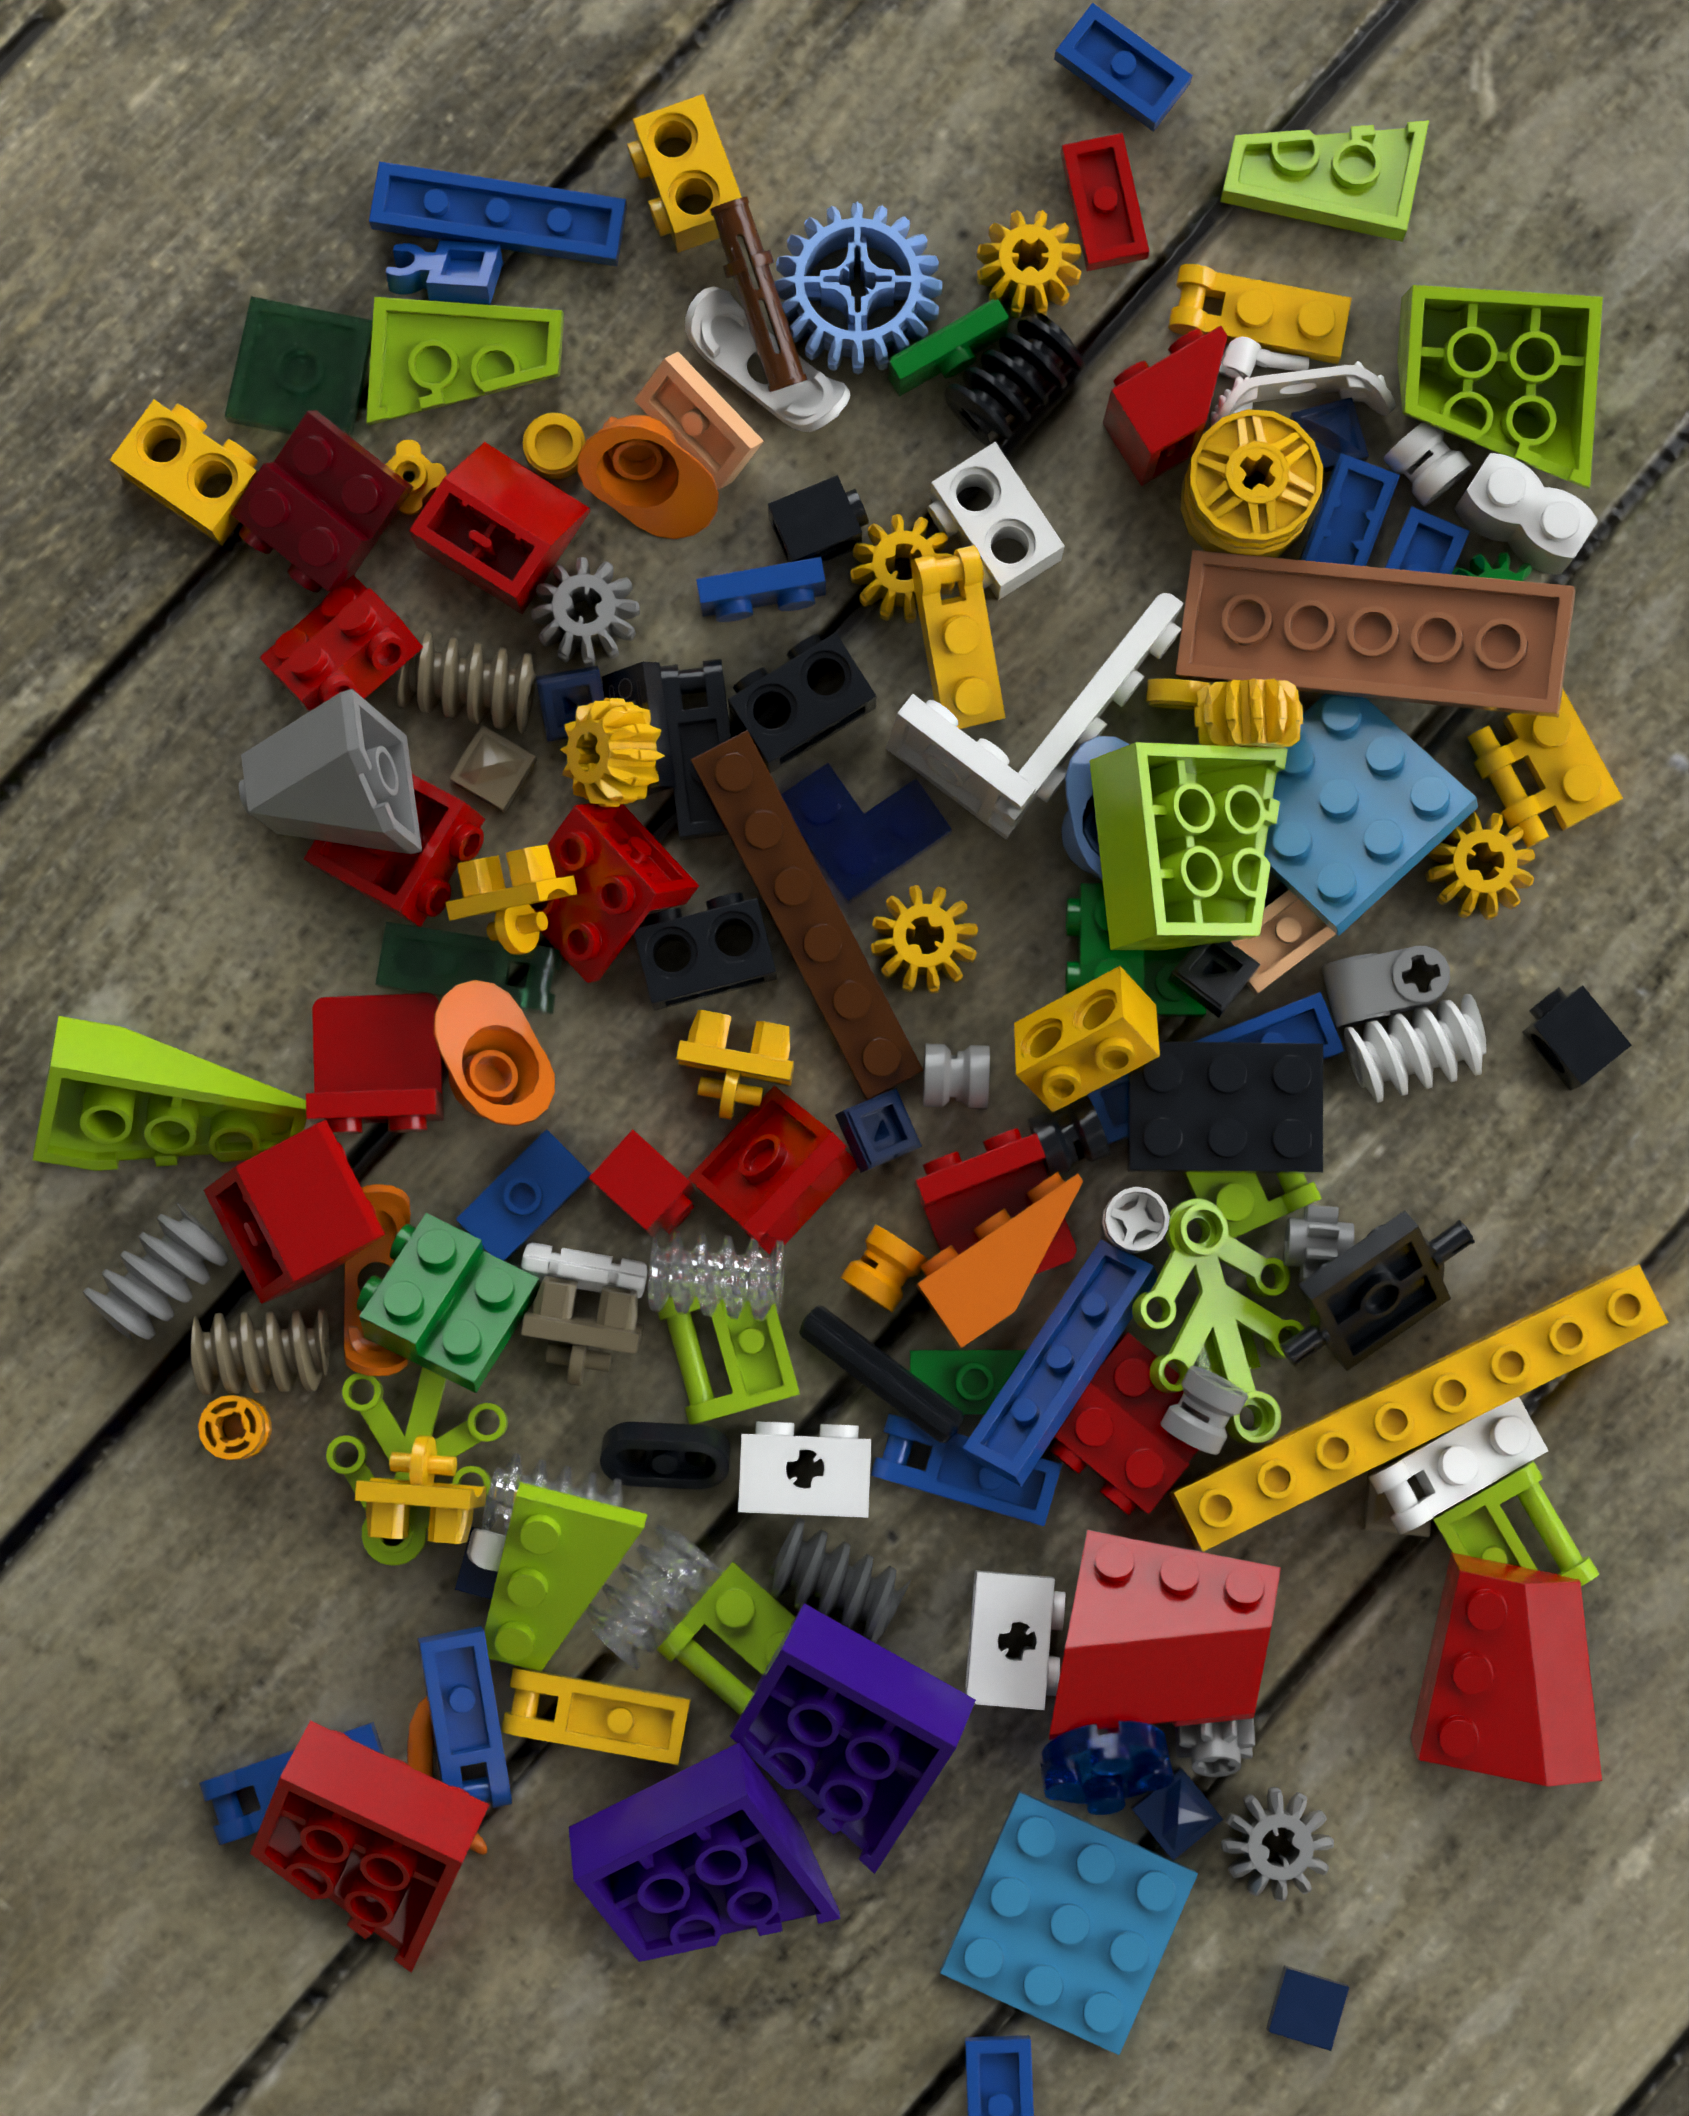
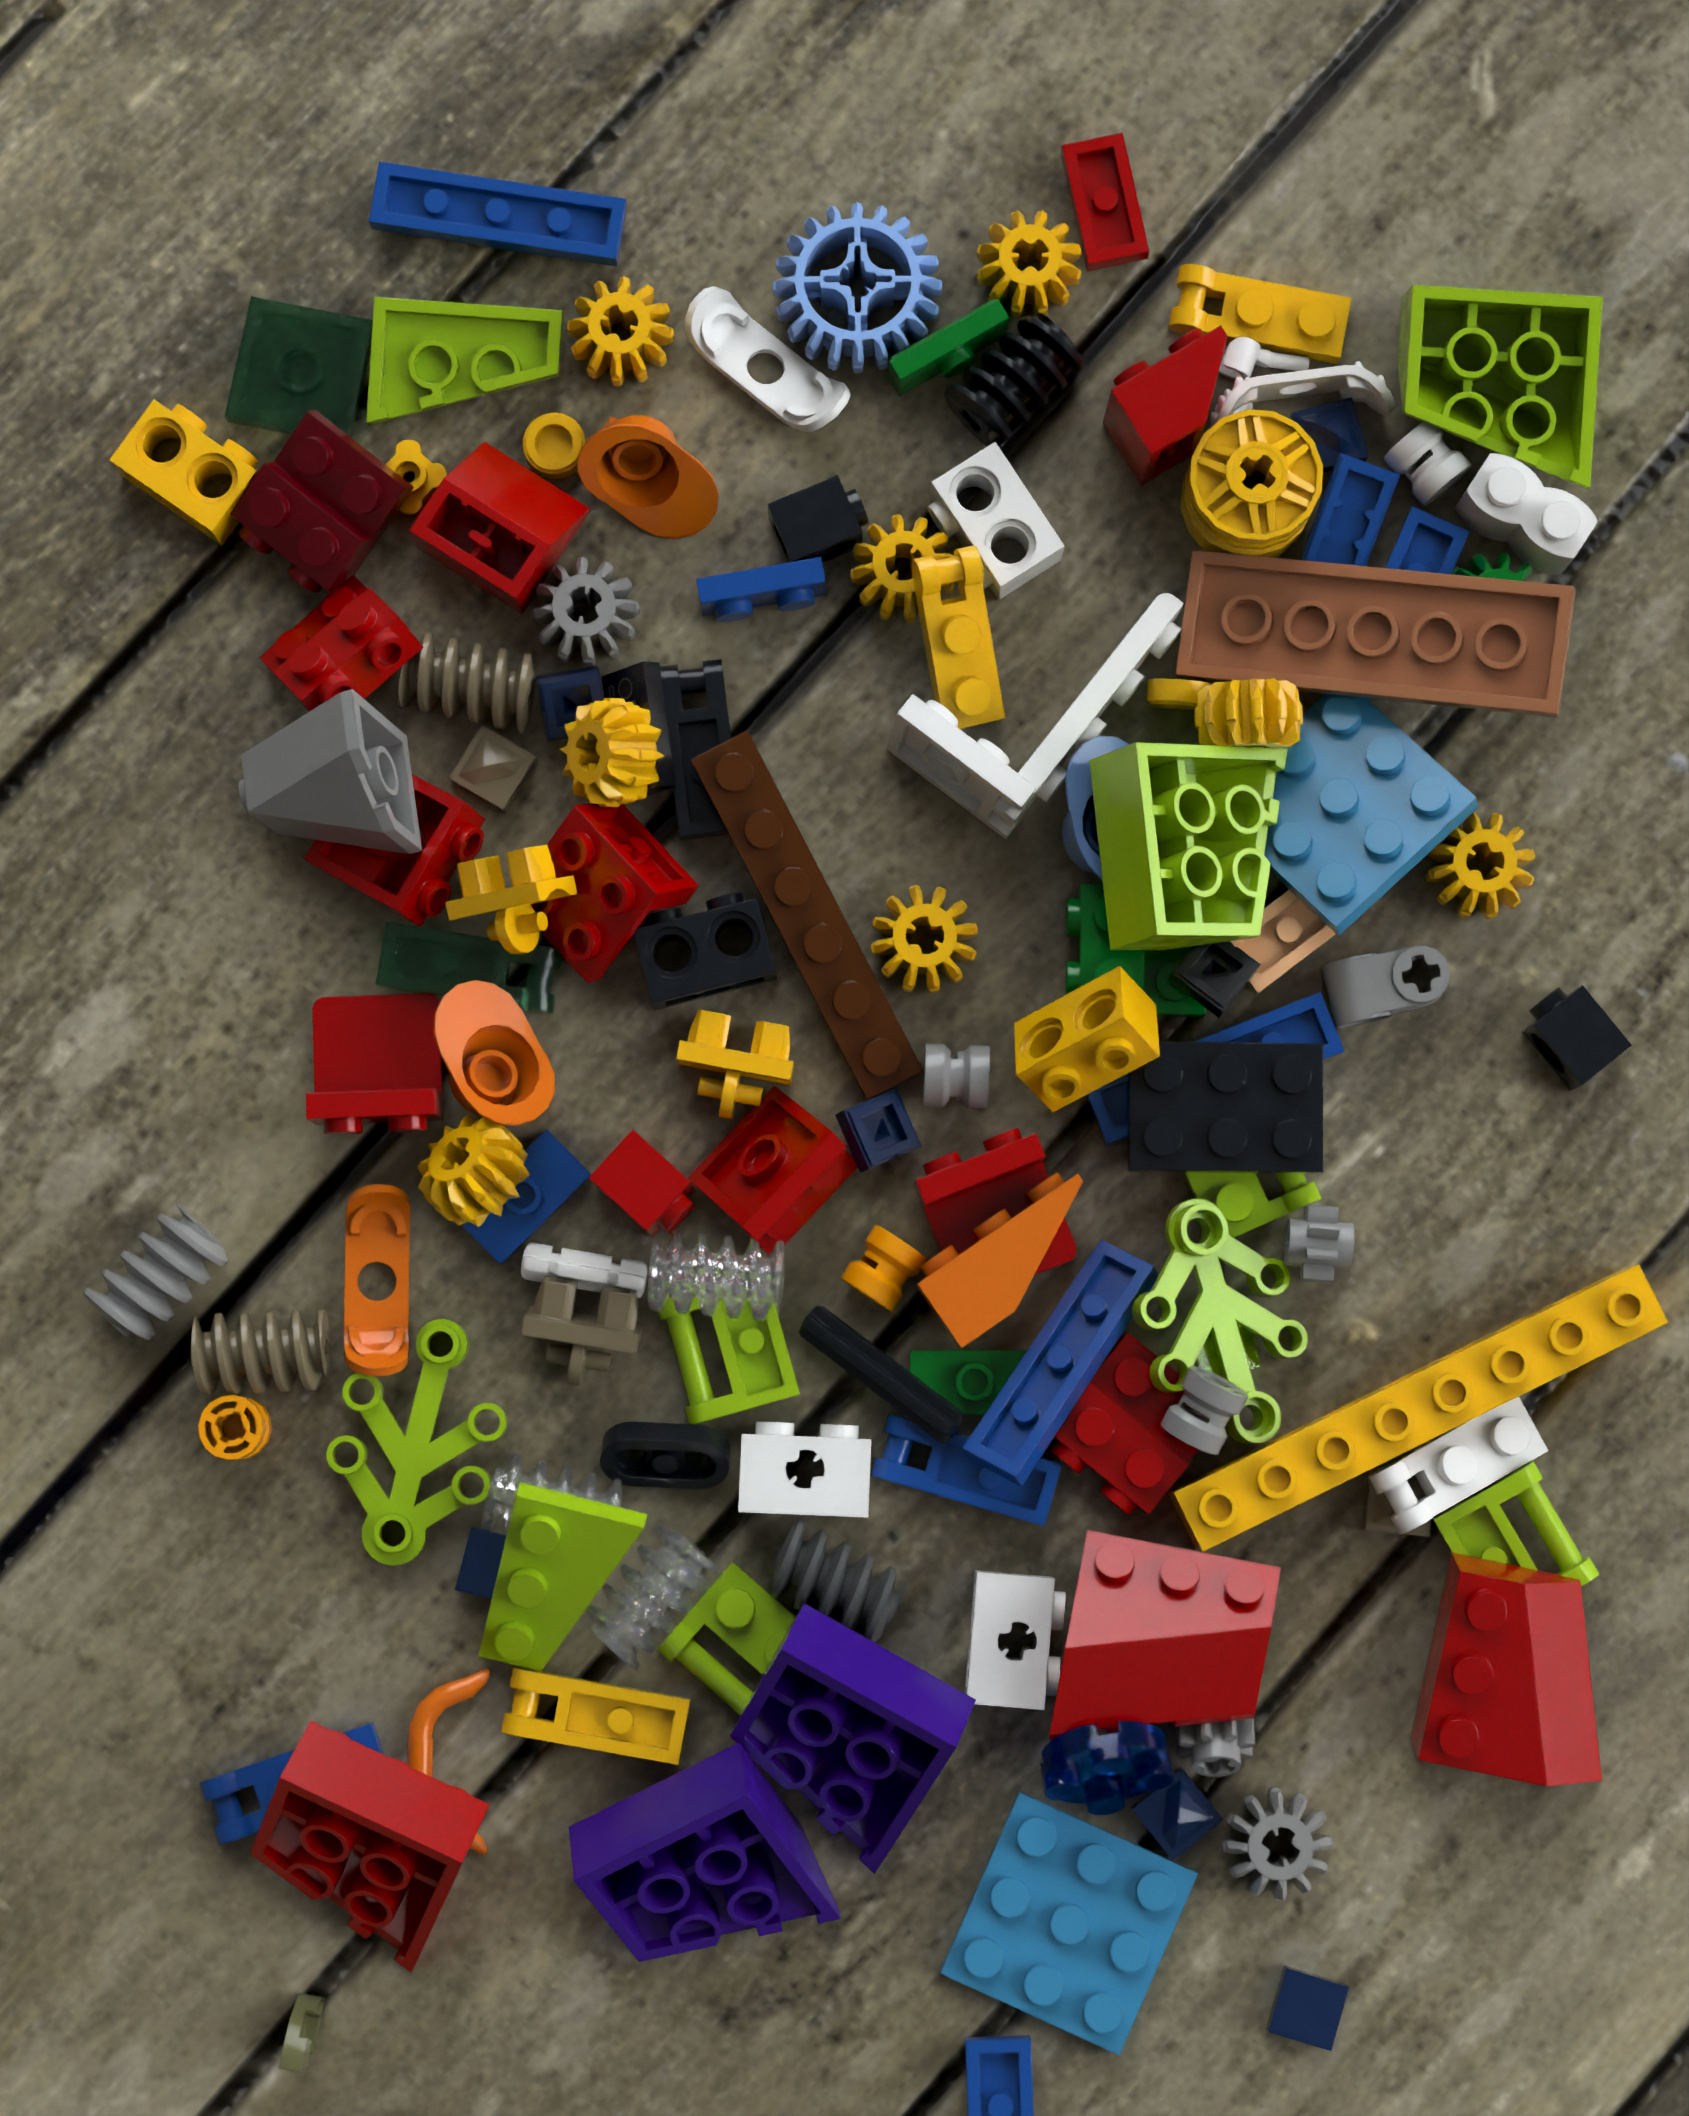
lime wedge [32,1016,307,1171] -> none
red slope [203,1120,385,1304] -> none
yellow hips [355,1435,487,1544] -> none
green plate [357,1213,540,1393] -> none
blue plate [386,240,503,305] -> none
blue plate [417,1626,512,1808] -> none
white hand [467,1528,506,1572] -> none
yellow brick [627,94,742,253] -> none
light nougat plate [634,352,764,490] -> none
reddish brown pin [710,196,808,392] -> none
black brick [728,632,877,773] -> none
clear blue plate [781,763,952,904] -> none
black wheel [1027,1096,1111,1177] -> none
blue plate [1054,3,1193,132] -> none
white wheel [1101,1187,1170,1254] -> none
lime wing [1220,120,1429,242] -> none
black plate [1279,1210,1475,1371] -> none
white piece [1344,994,1486,1103] -> none
yellow plate [1467,689,1623,848] -> none
none -> olive tile [279,1993,324,2073]
none -> yellow gear [417,1115,530,1227]
none -> yellow gear [567,276,675,387]

